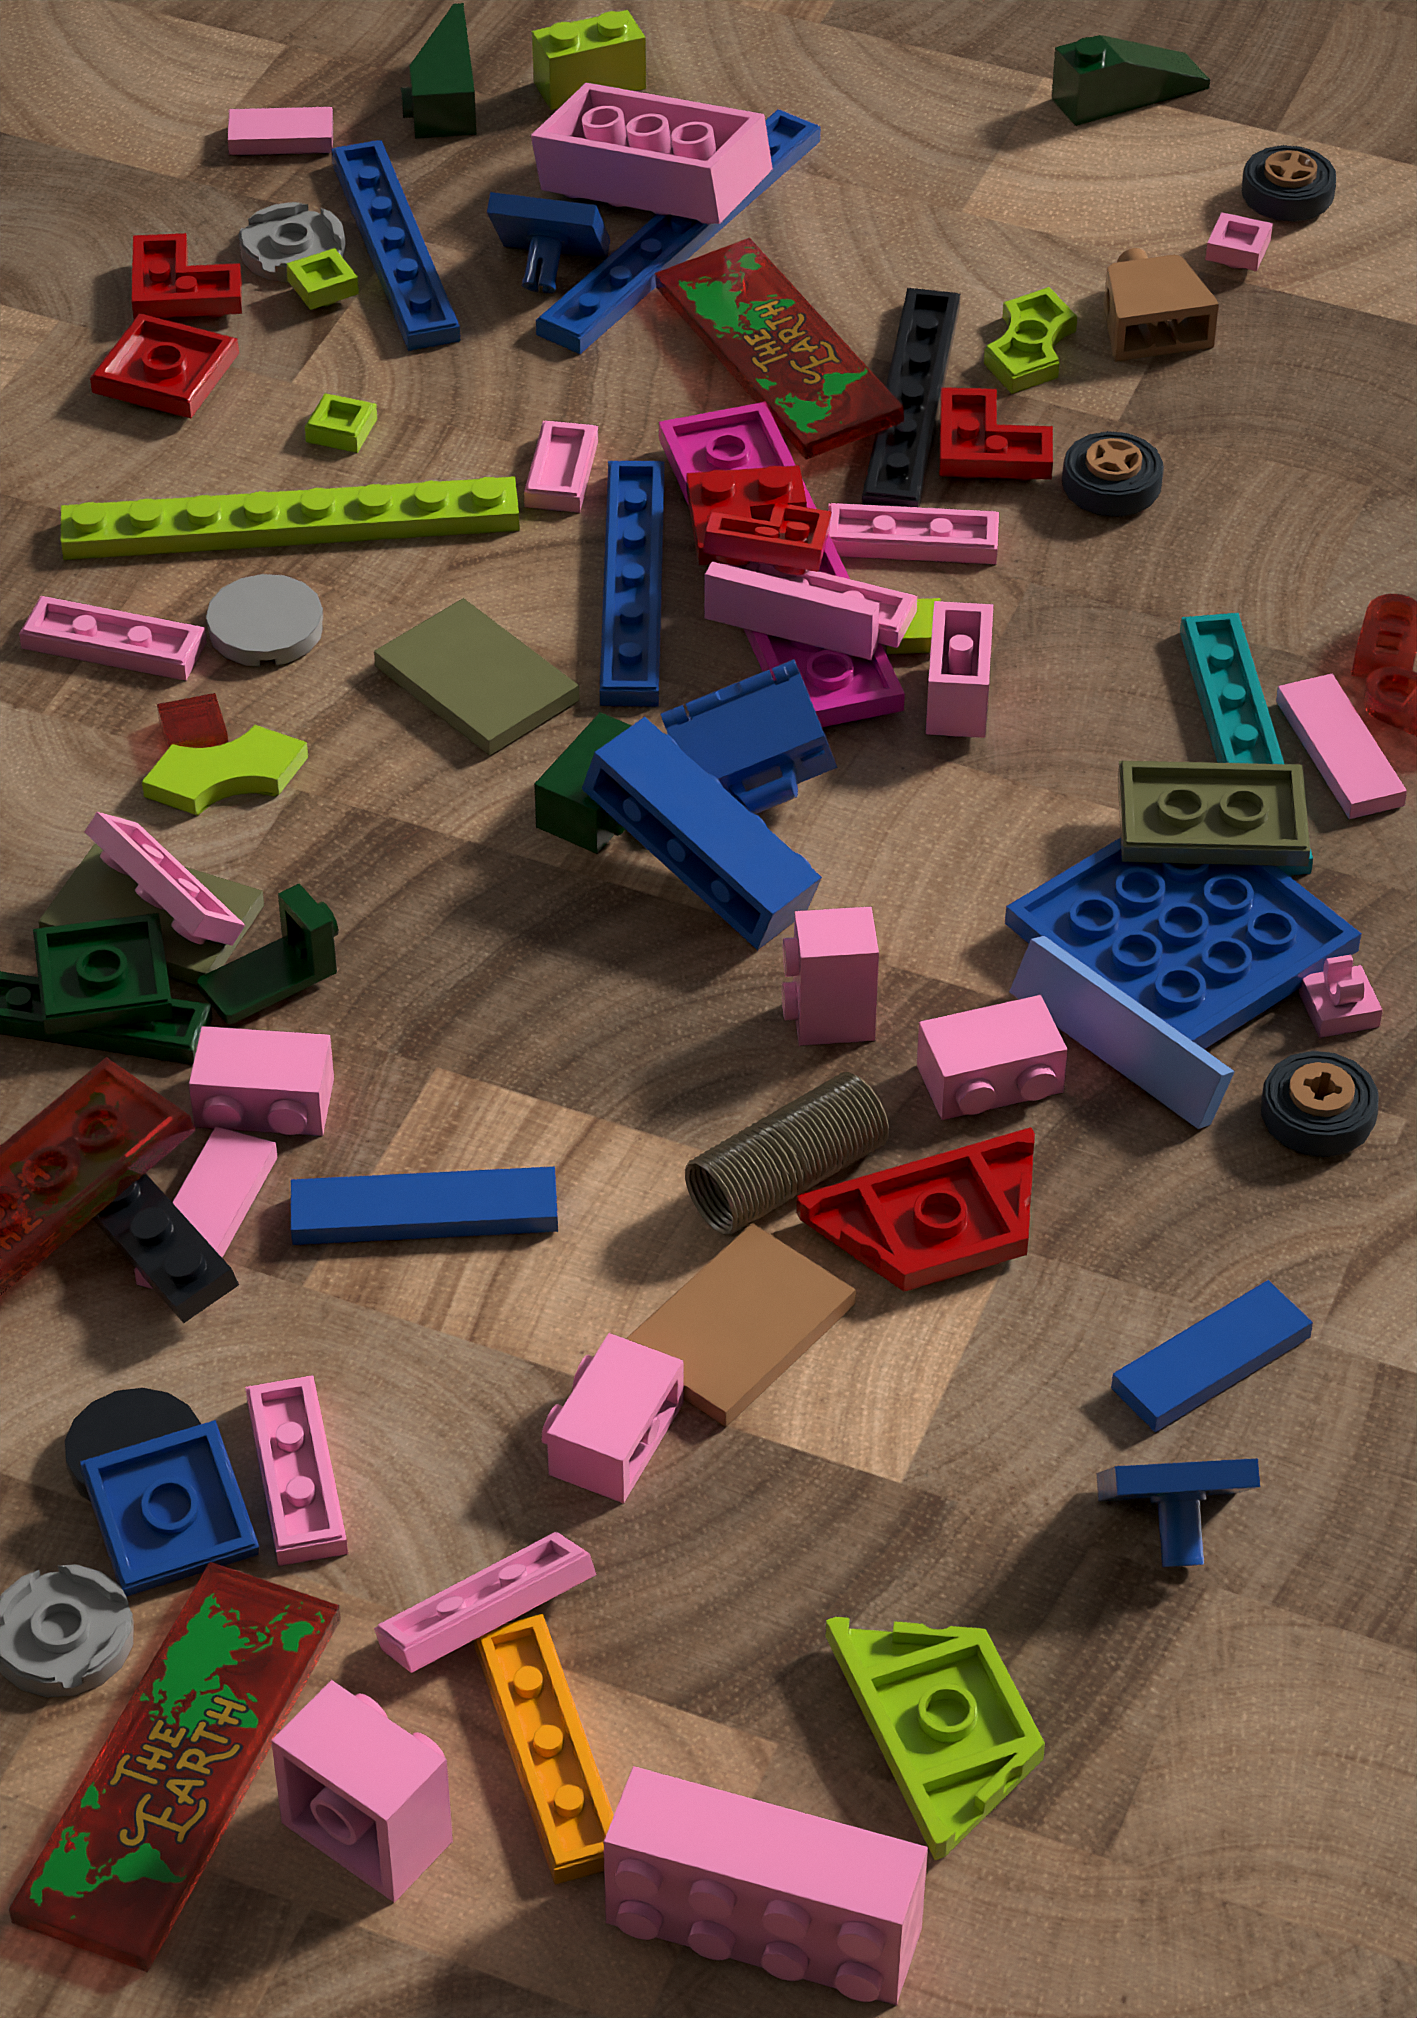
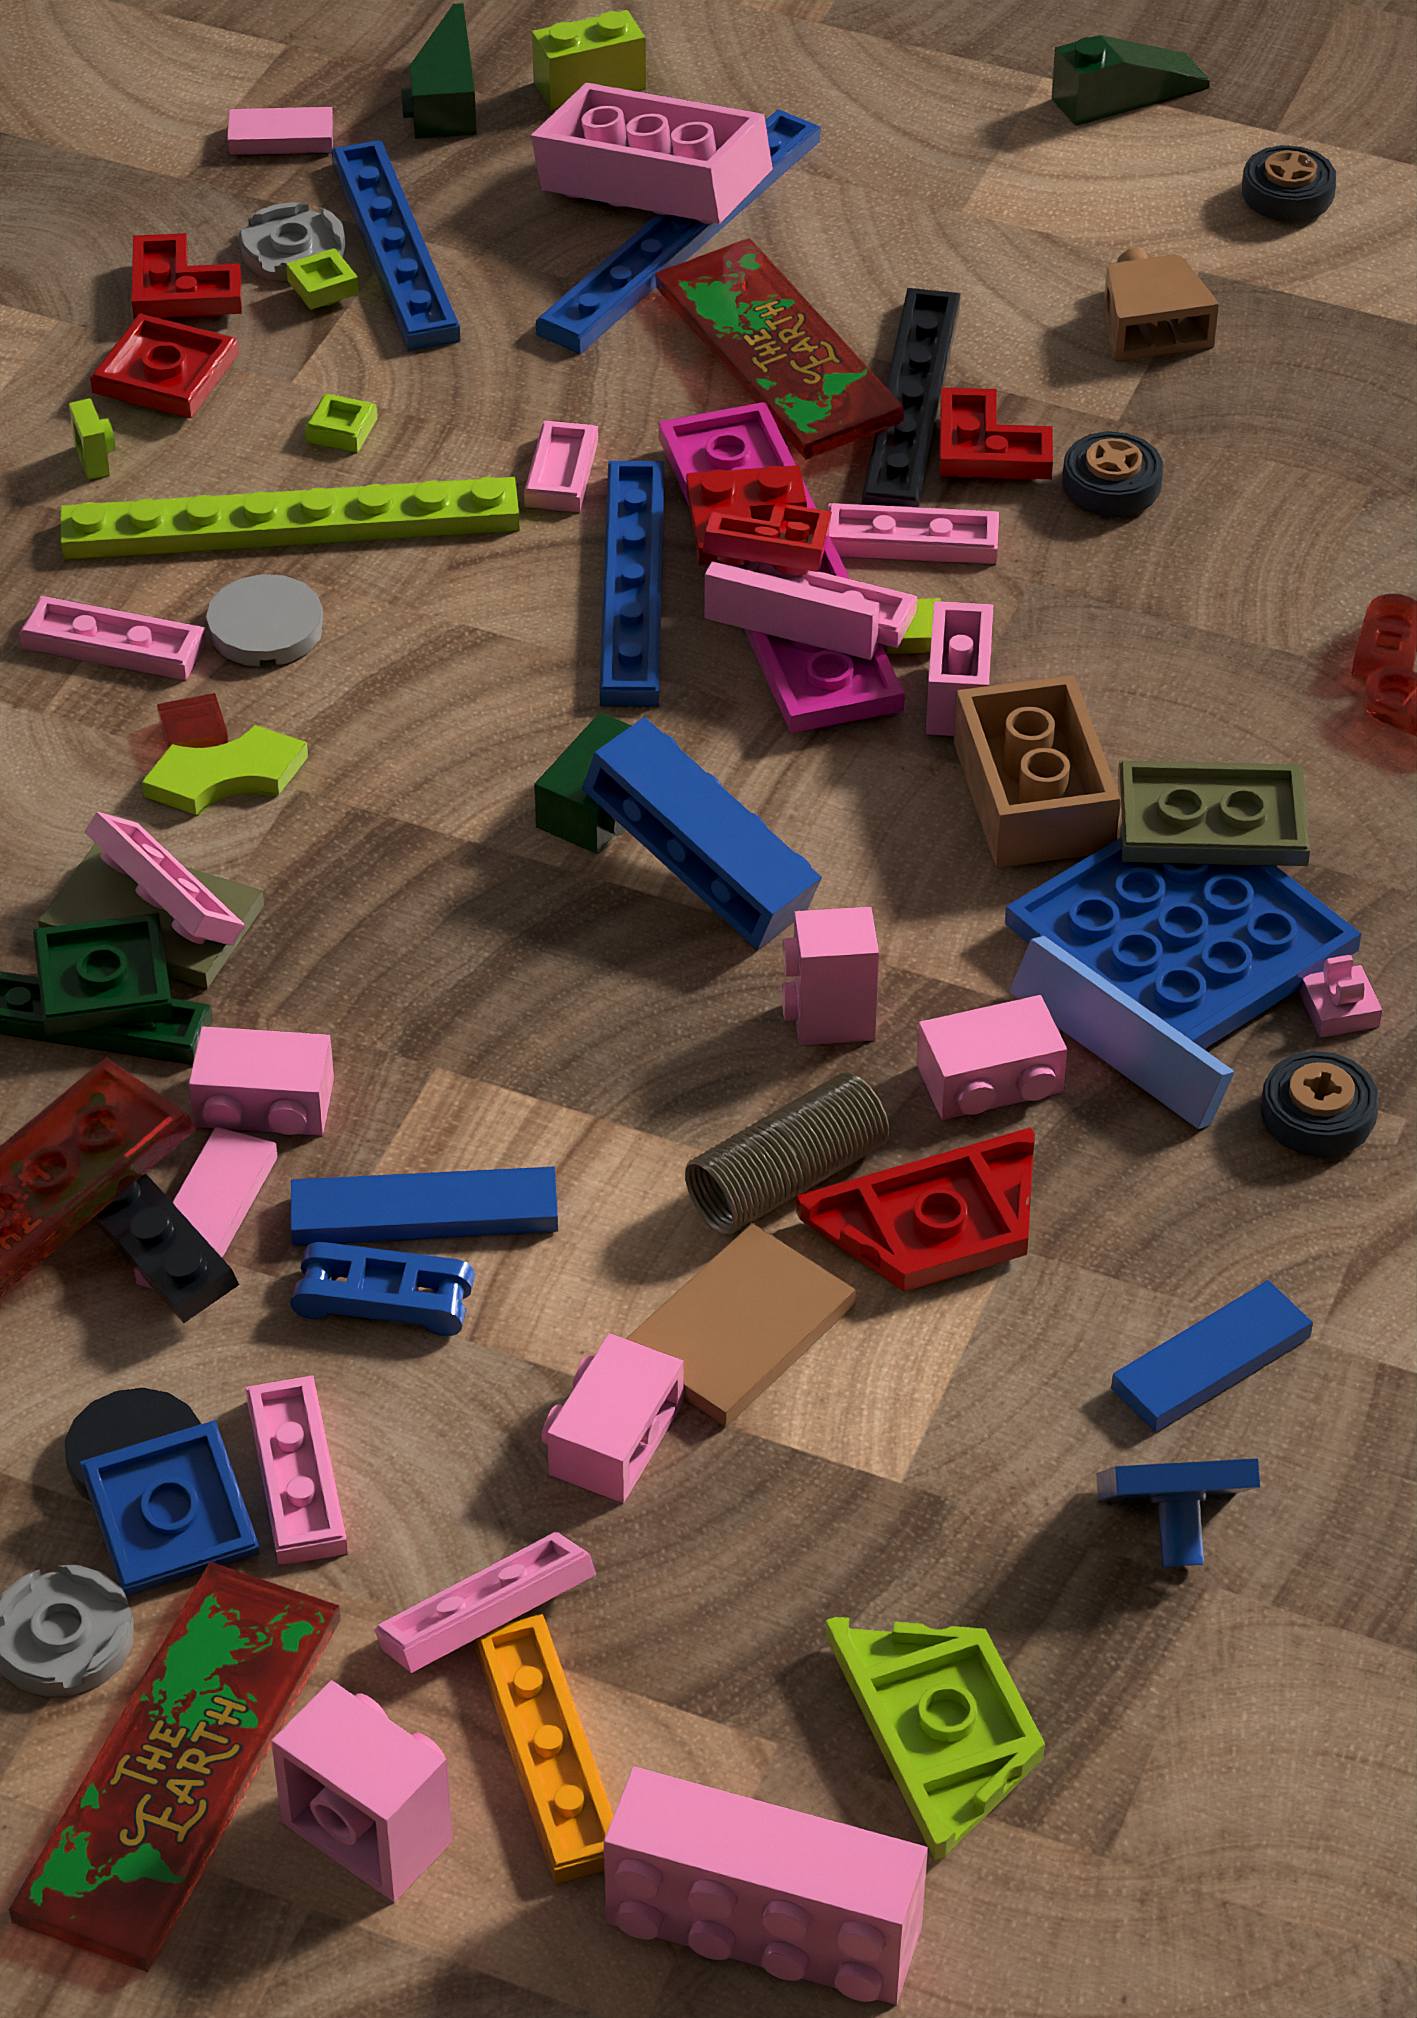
dark green bracket [197,883,339,1024] -> none
olive tile [374,598,579,756] -> none
blue tile [487,192,611,293] -> none
blue piece [660,659,838,814] -> none
lime tile [984,287,1078,394] -> none
teal tile [1180,613,1313,876] -> none
bright pink plate [1205,212,1273,271] -> none
bright pink tile [1276,674,1407,819] -> none
none -> lime plate [69,398,116,481]
none -> blue plate [290,1242,476,1336]
none -> medium nougat brick [954,675,1121,868]

